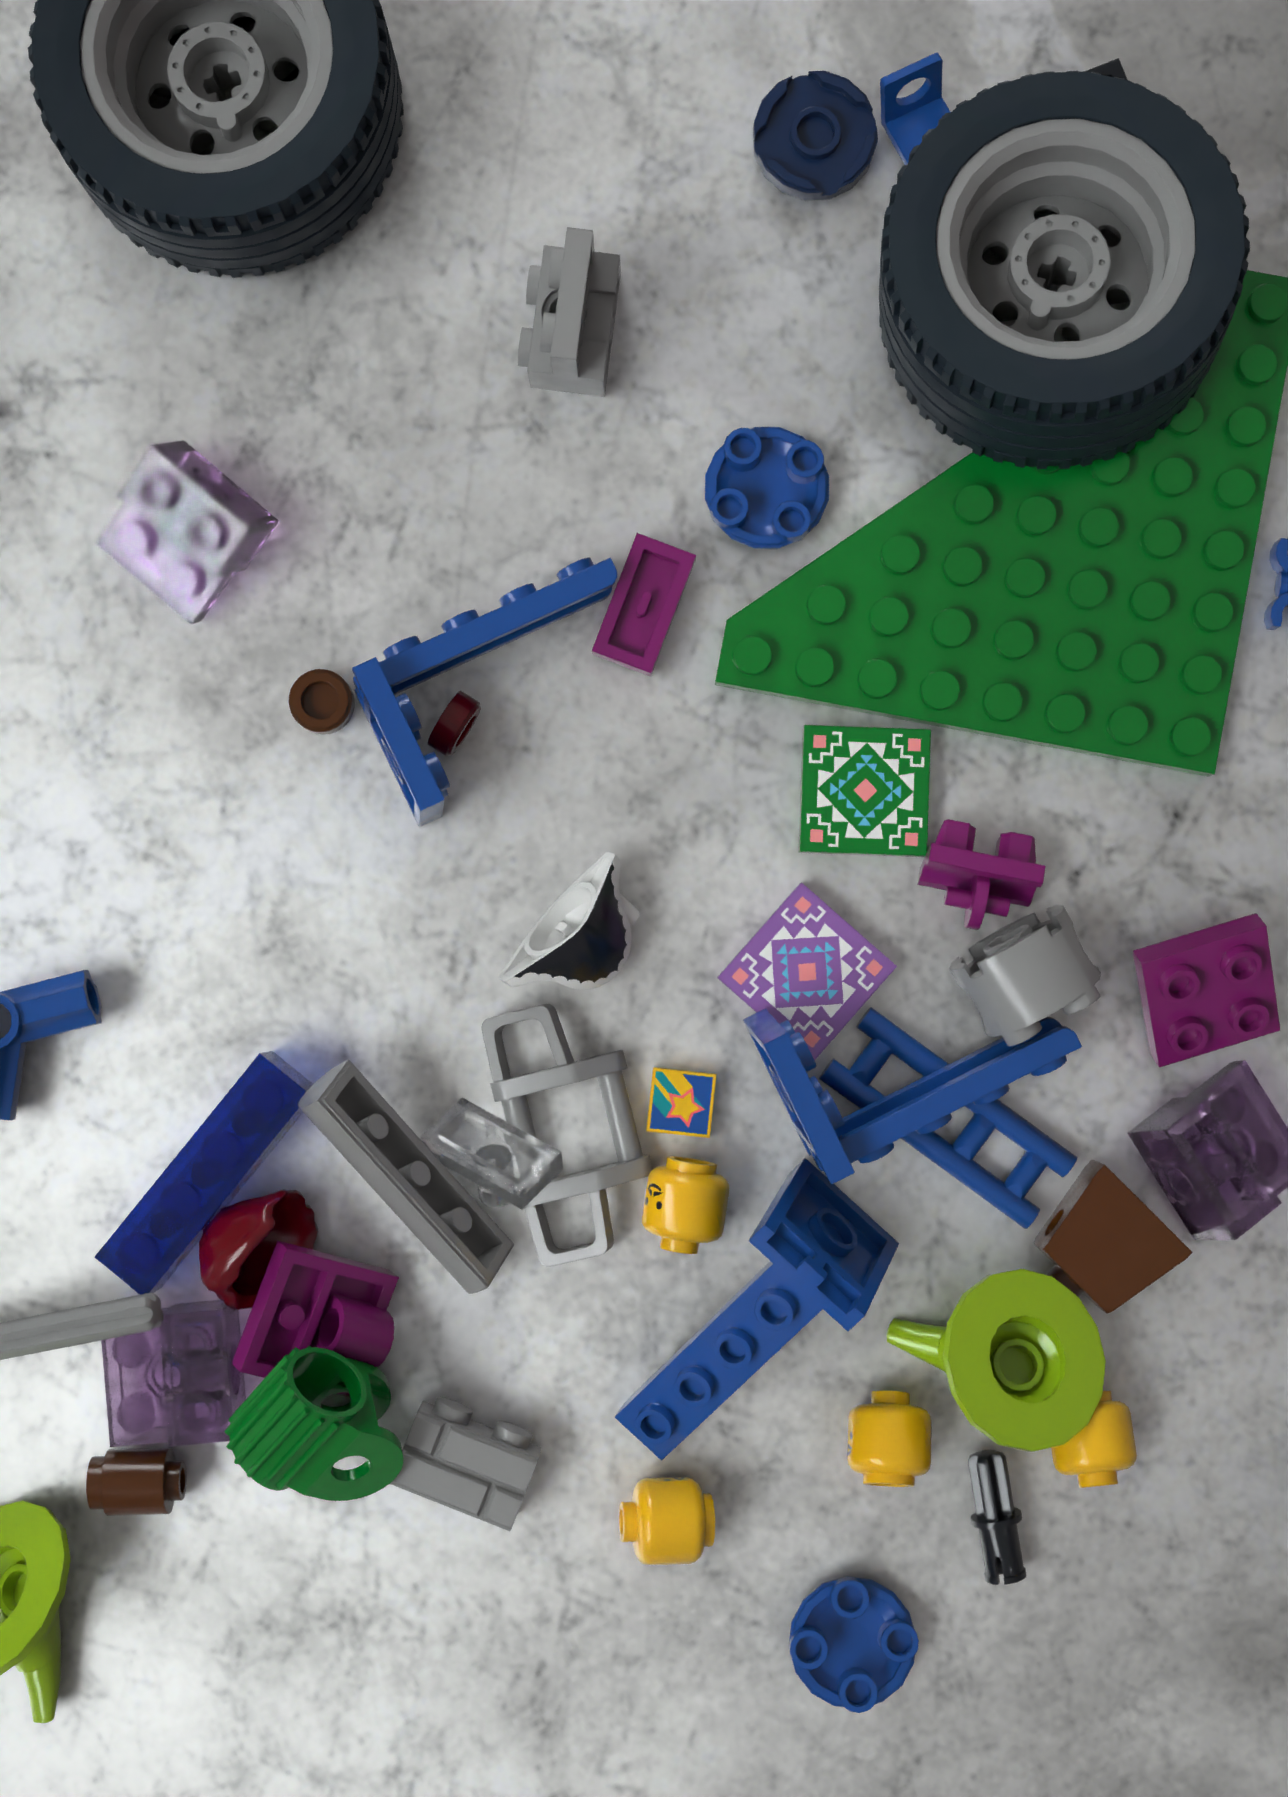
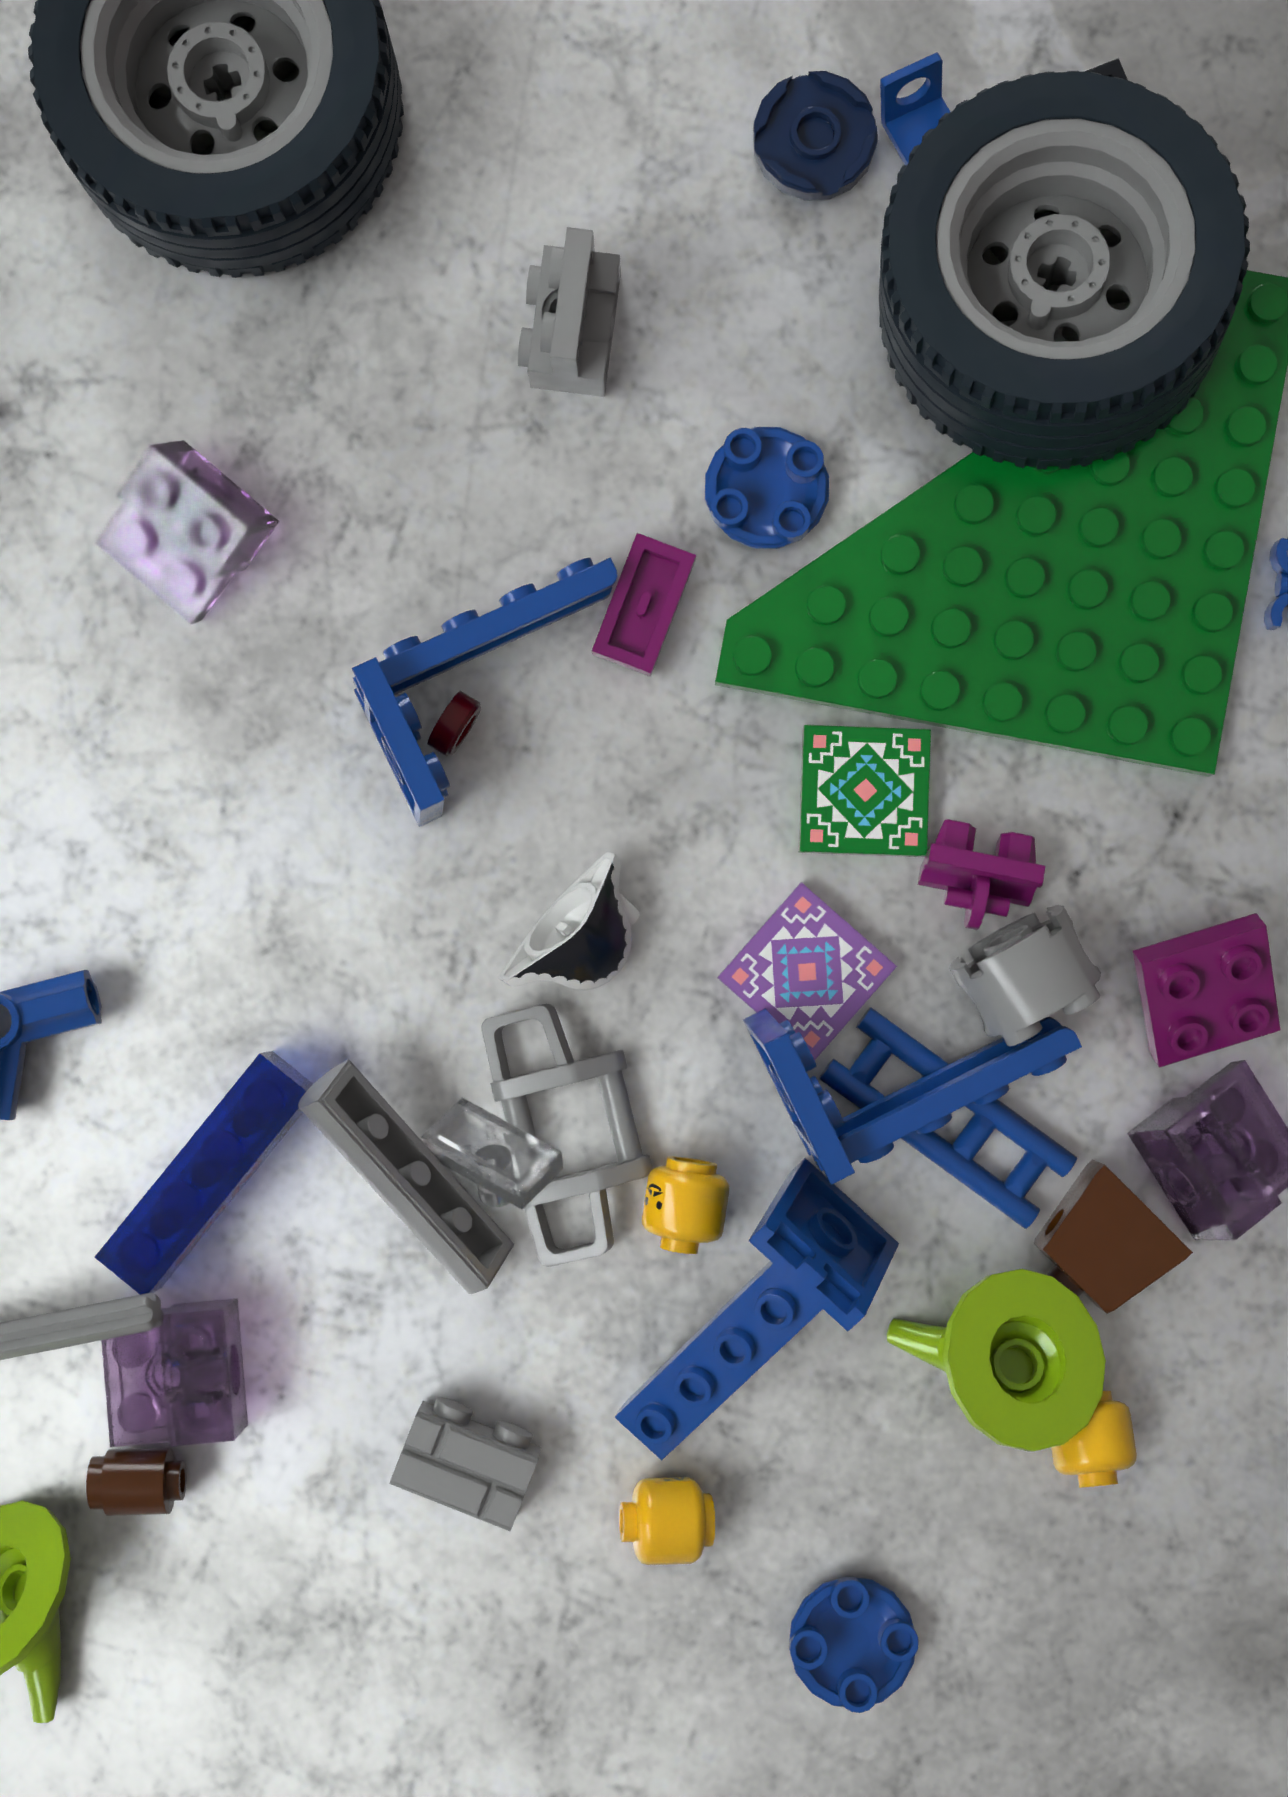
dark red hair [199,1189,319,1310] -> none
green piece [224,1346,404,1501] -> none
magenta plate [232,1241,399,1397] -> none
reddish brown tile [289,669,355,734] -> none
tile [646,1067,717,1138] -> none
yellow head [847,1391,932,1487] -> none
black axle [968,1450,1026,1585] -> none

